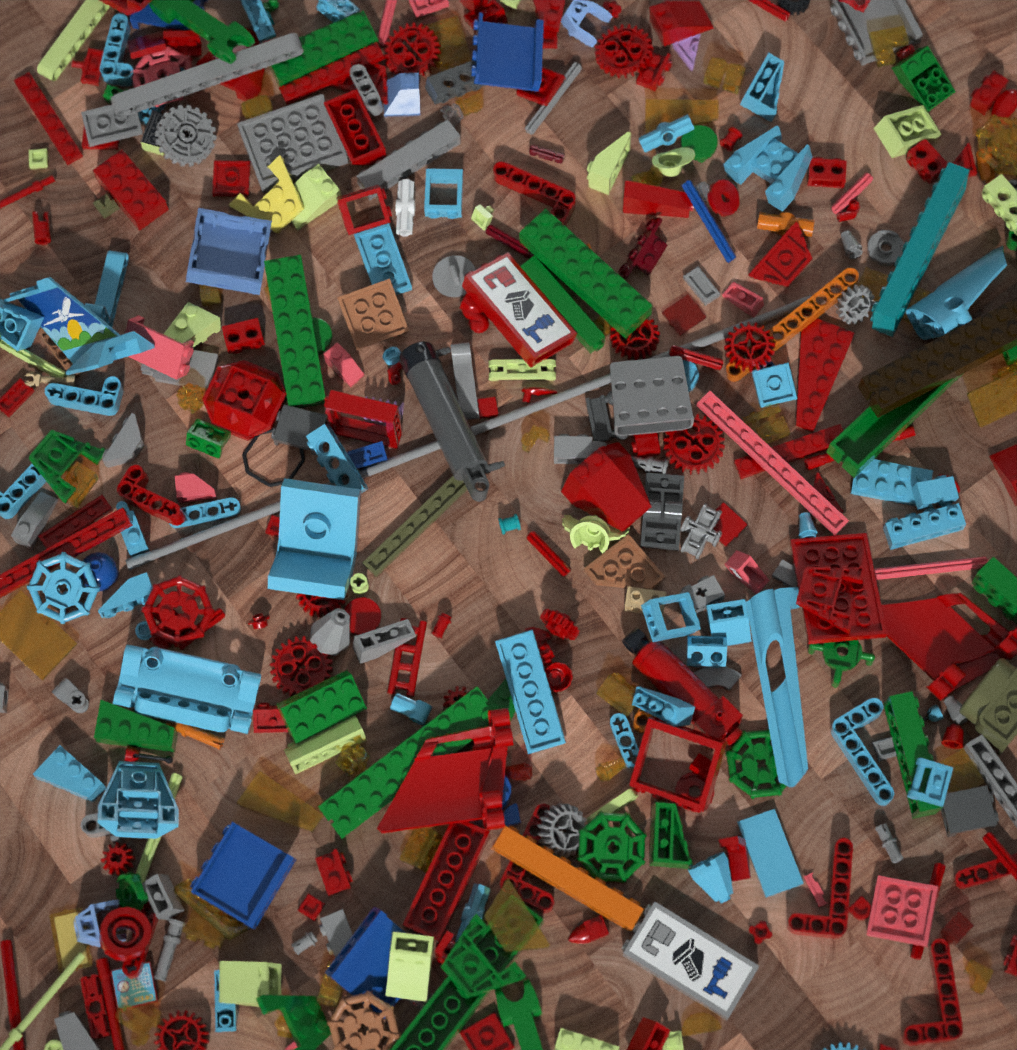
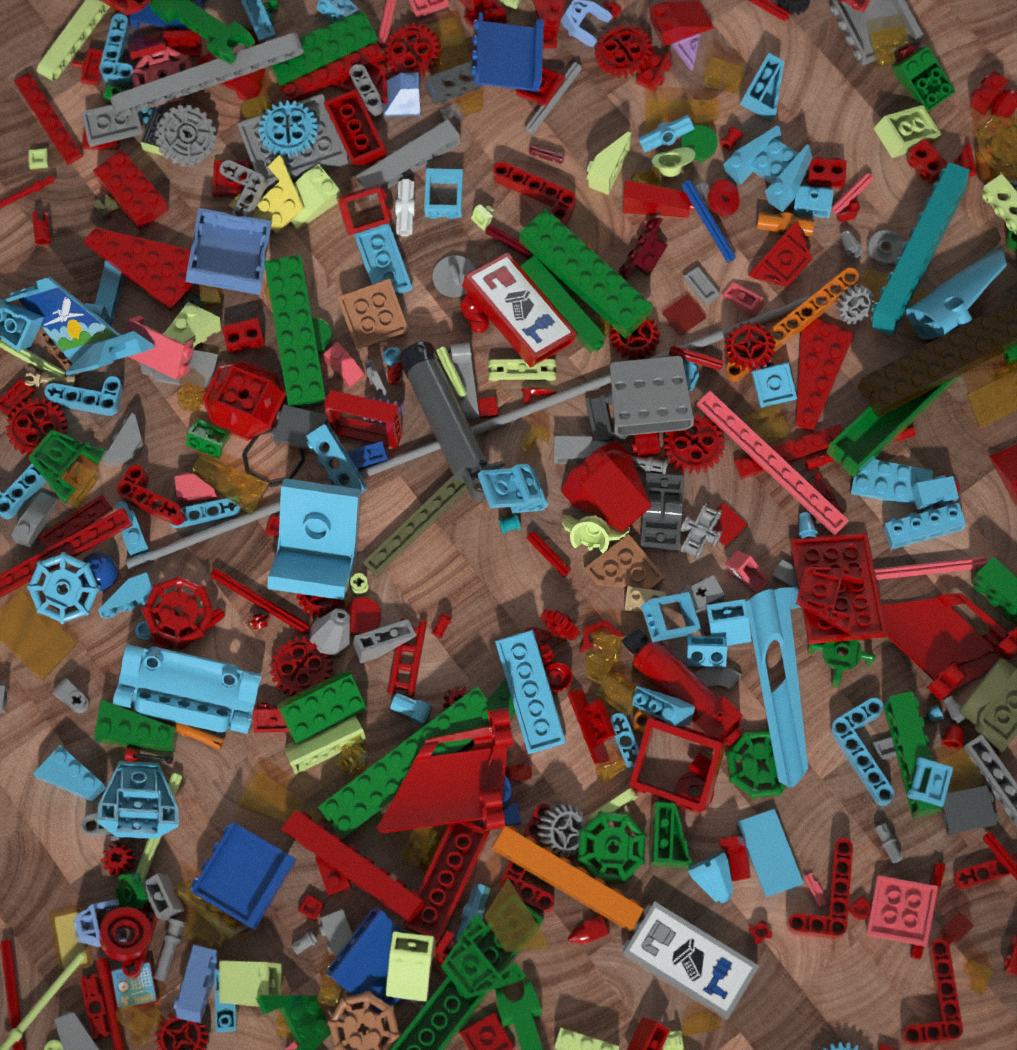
none -> red gear [6,397,68,457]
none -> red wing [83,227,195,311]
none -> medium blue wedge [174,945,218,1023]
none -> dark green plant [181,292,202,309]
none -> clear yellow wing [192,454,269,515]
none -> red axle [211,568,310,634]
none -> light grey beam [220,160,268,217]
none -> medium azure gear [258,101,319,158]
none -> red brick [281,810,425,924]
none -> light grey tile [365,359,390,402]
none -> yellowish green axle [436,346,466,399]
none -> medium azure piece [477,464,548,513]
none -> red bracket [567,690,616,764]
none -> red helmet [579,620,625,653]
none -> clear yellow tile [585,631,622,685]
none -> medium azure brick [793,185,834,218]

